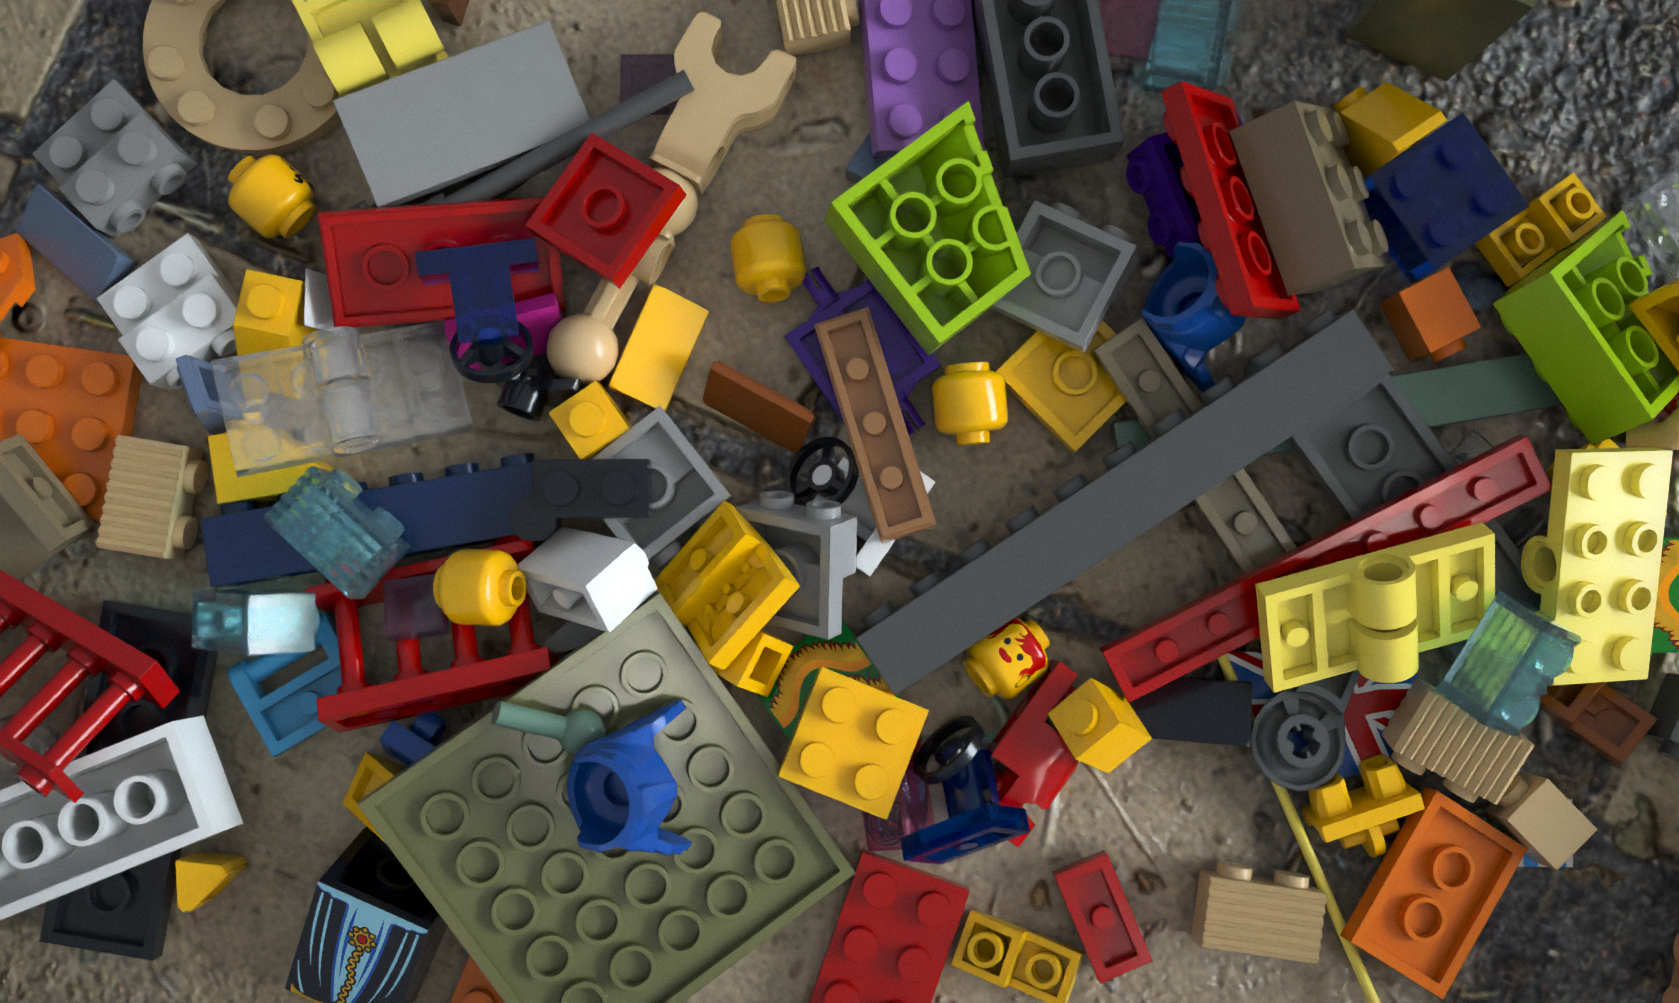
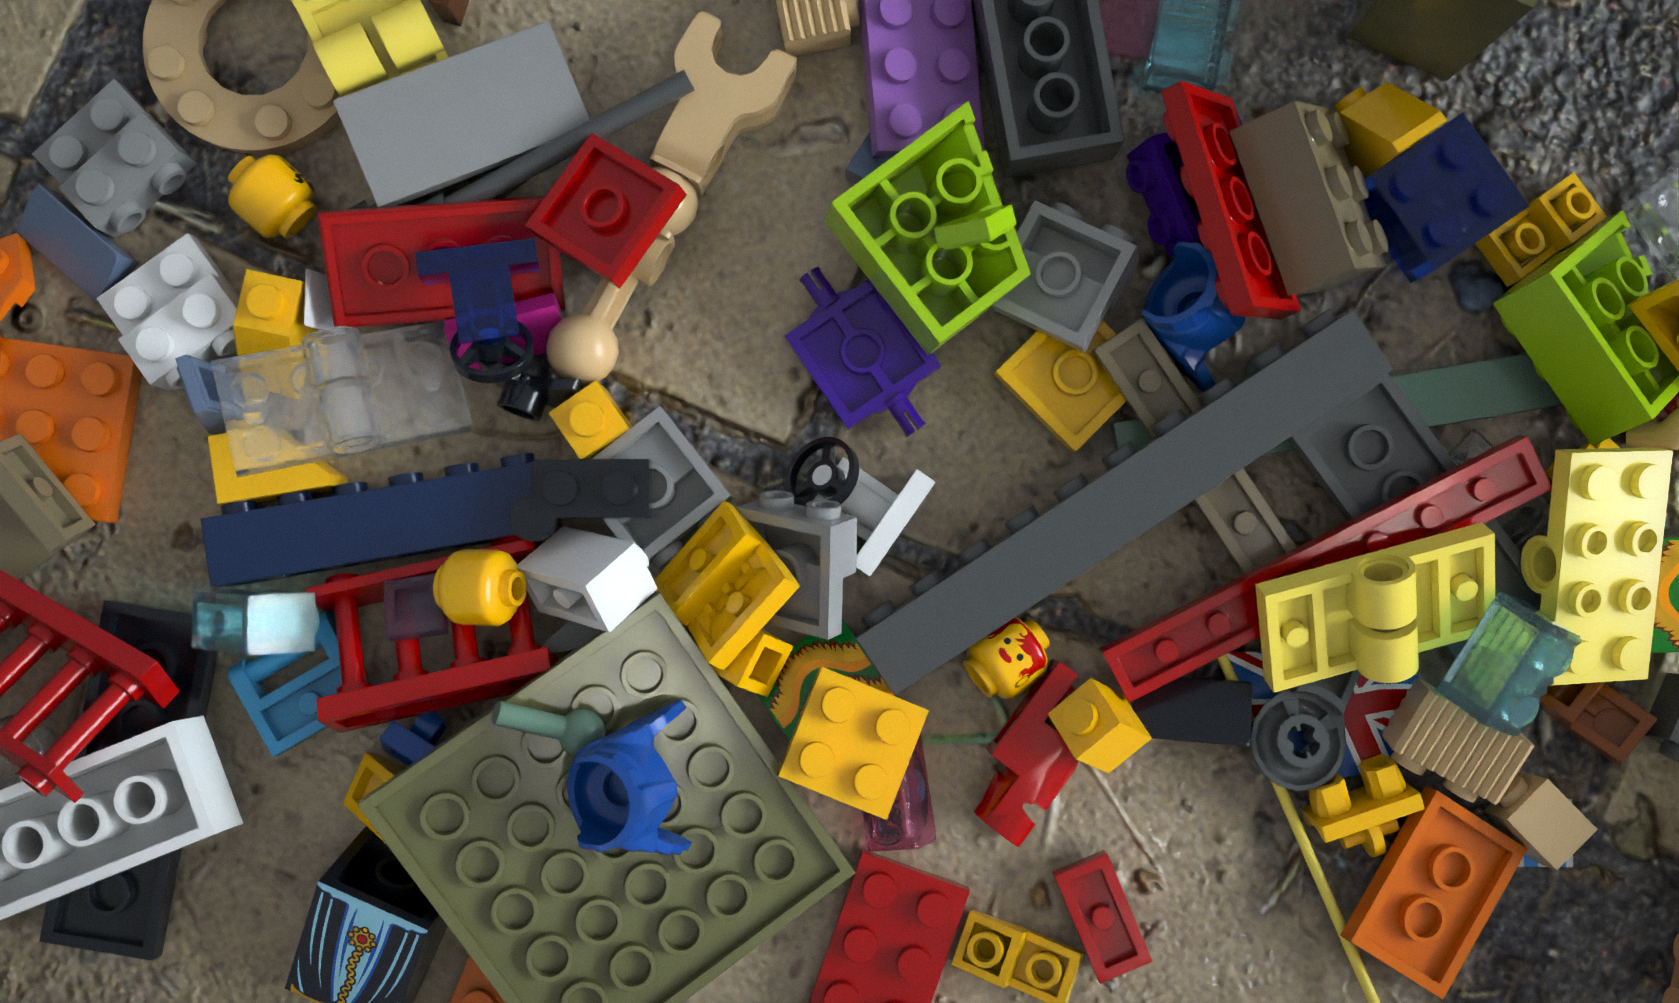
tan brick [95,435,208,560] -> none
yellow slope [175,851,248,913] -> none
clear light blue brick [263,466,411,599] -> none
yellow slope [609,284,710,412] -> none
clear purple tile [620,54,678,115] -> none
dark orange slope [703,360,818,453] -> none
yellow head [730,214,807,303] -> none
medium nougat tile [814,307,937,544] -> none
clear blue piece [900,716,1030,865] -> none
yellow head [932,362,1008,446] -> none
tan brick [1191,861,1327,964] -> none
orange brick [1379,267,1481,363] -> none
none -> lime tile [933,204,1017,250]

